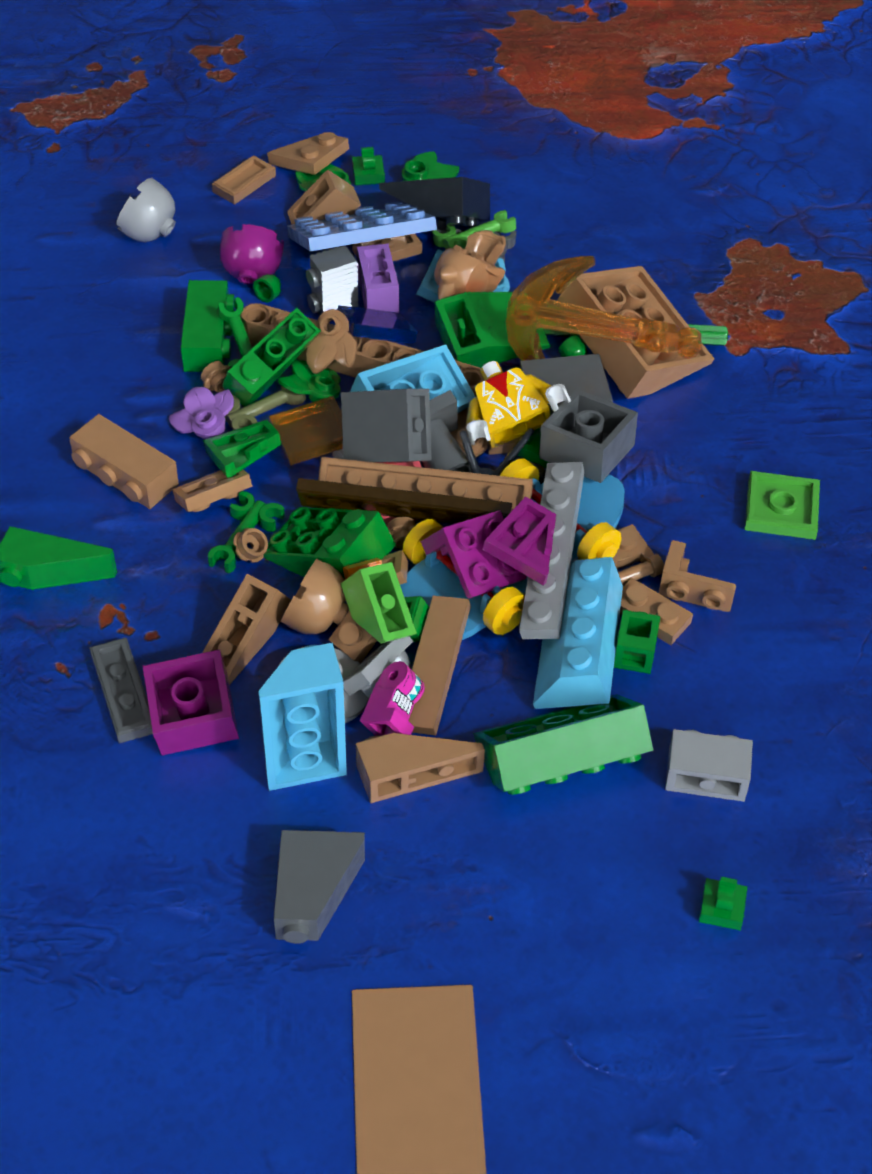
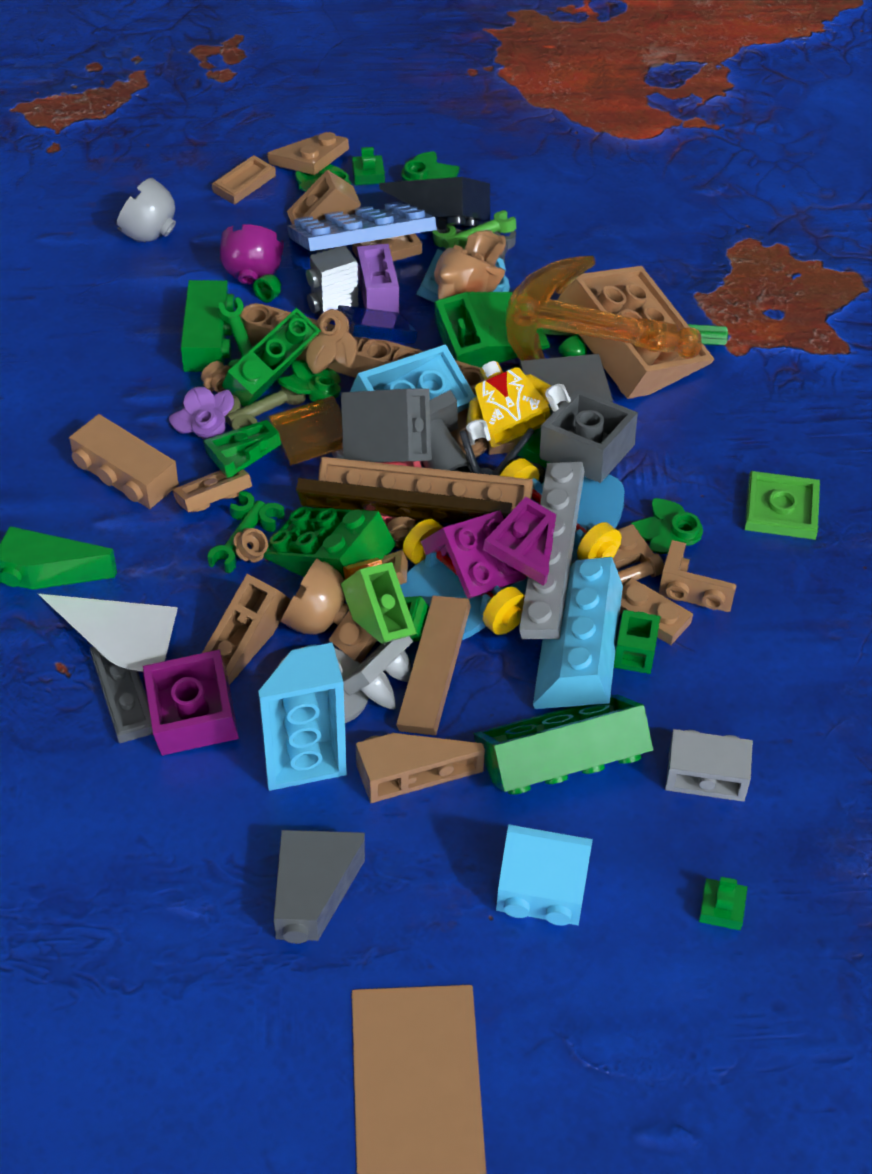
dark pink leg [360,661,425,736] -> none
none -> white sticker [38,594,178,671]
none -> medium azure slope [496,825,593,926]
none -> green plate [631,498,703,554]

